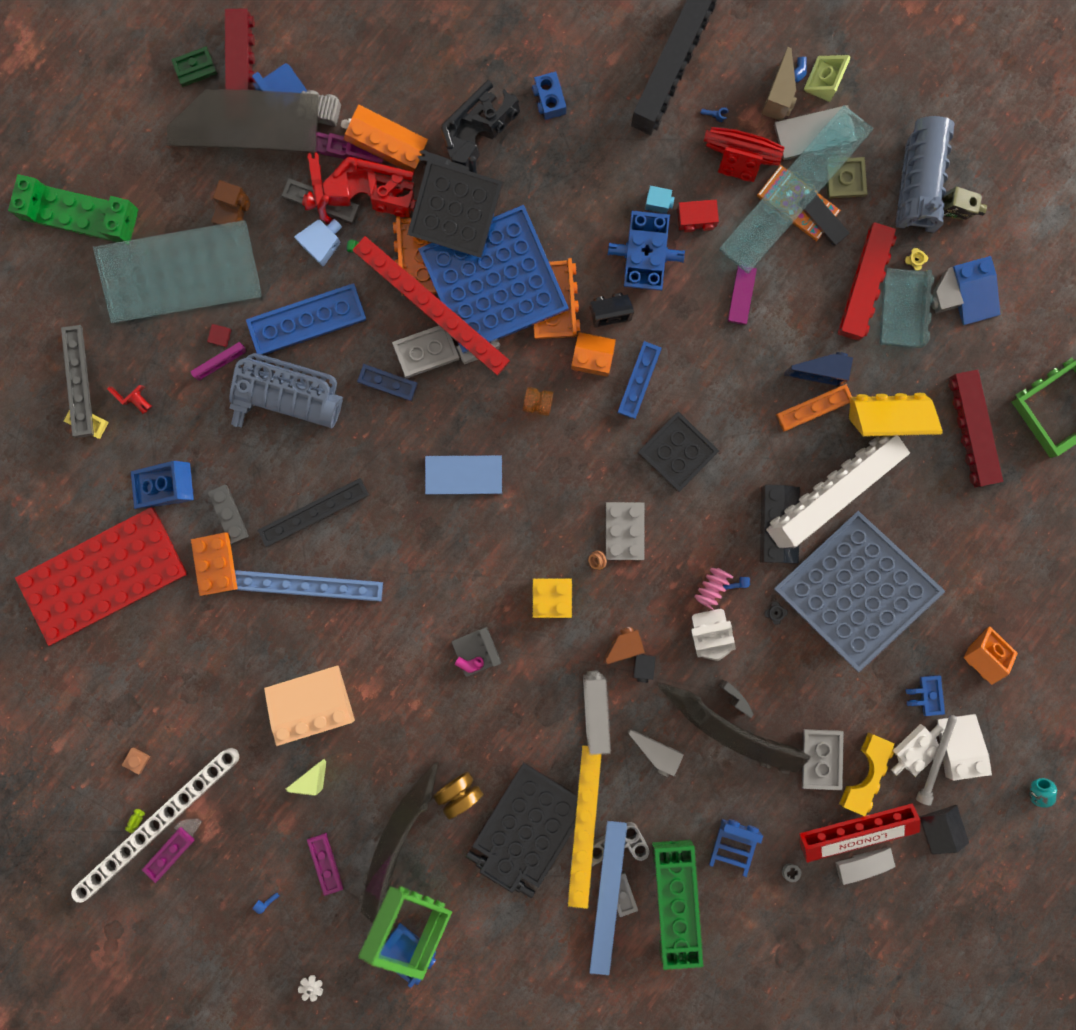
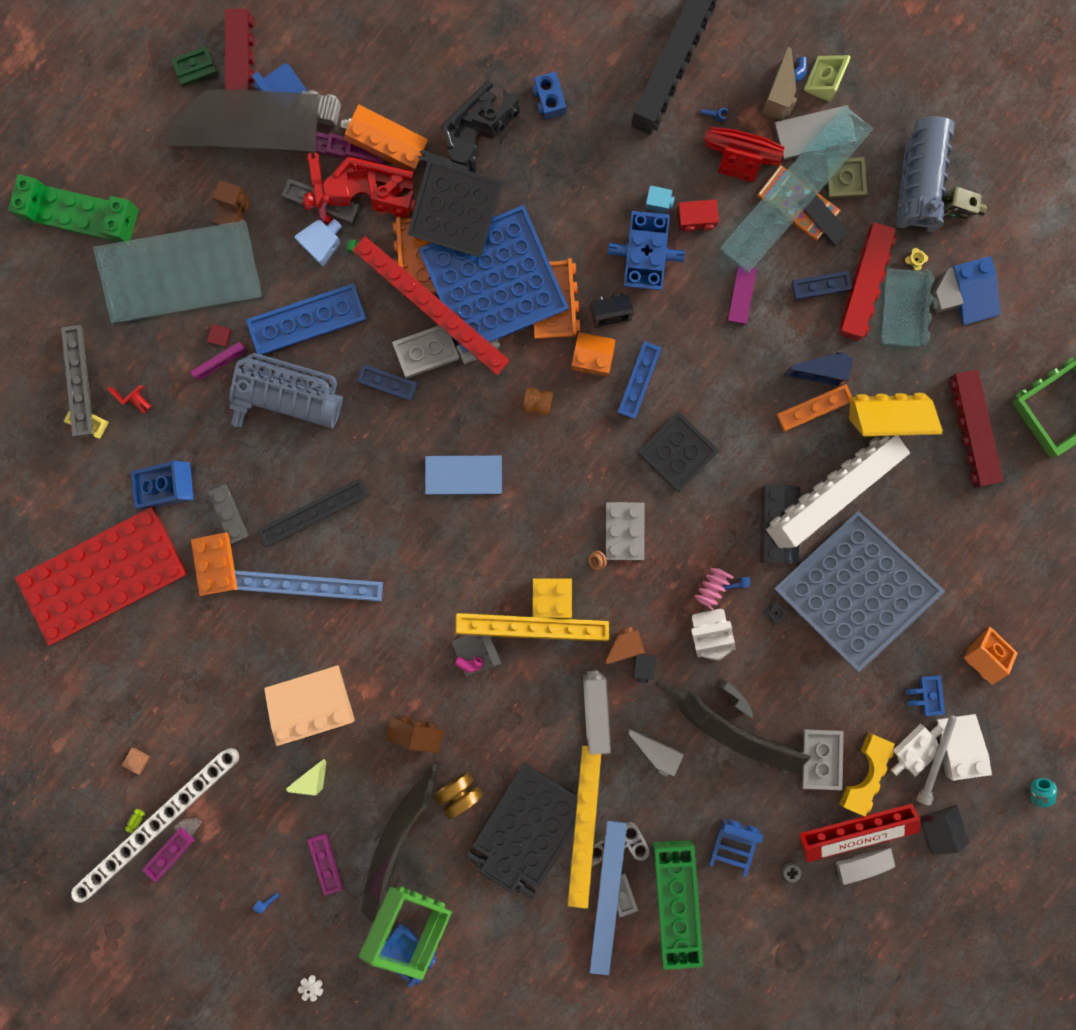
none -> reddish brown brick [385,715,444,753]
none -> yellow plate [455,613,609,642]
none -> dark blue plate [791,271,852,300]

